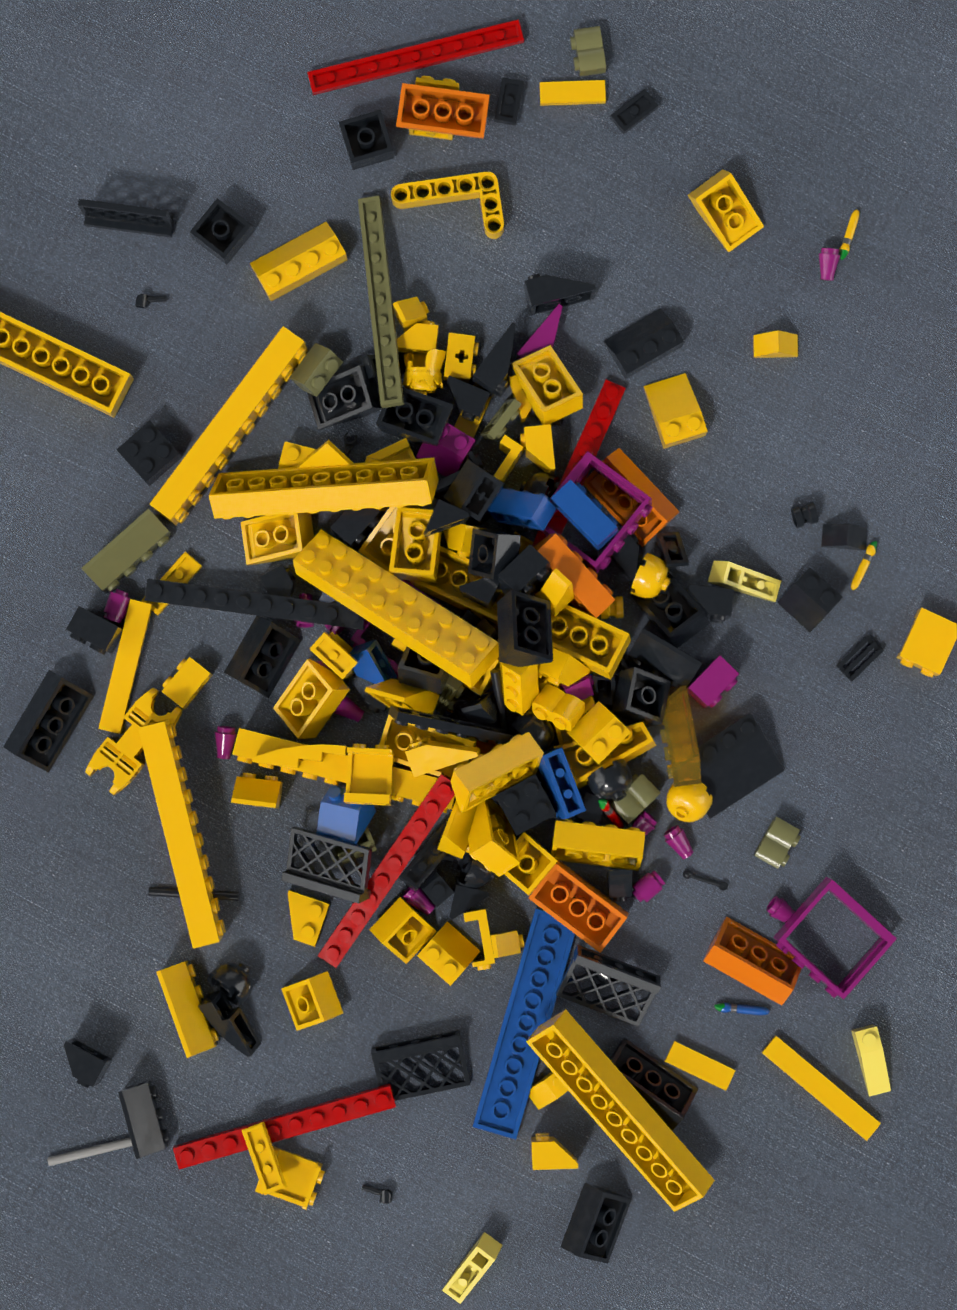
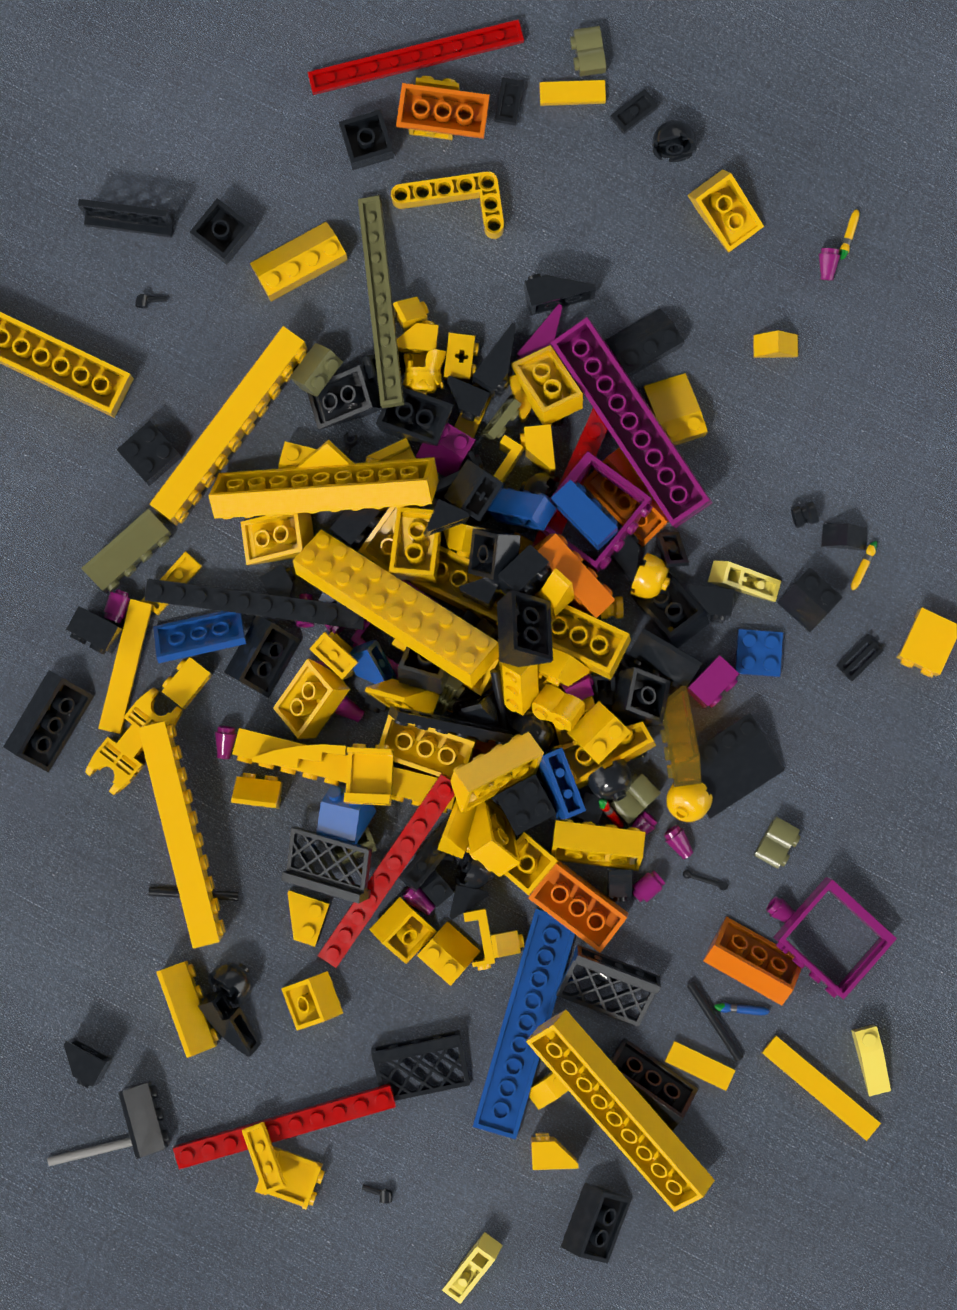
yellow slope [405,739,481,777] -> none
none -> blue plate [153,611,246,663]
none -> magenta brick [551,317,713,528]
none -> black cylinder [652,120,697,162]
none -> black bar [687,981,743,1062]
none -> blue plate [735,629,783,677]

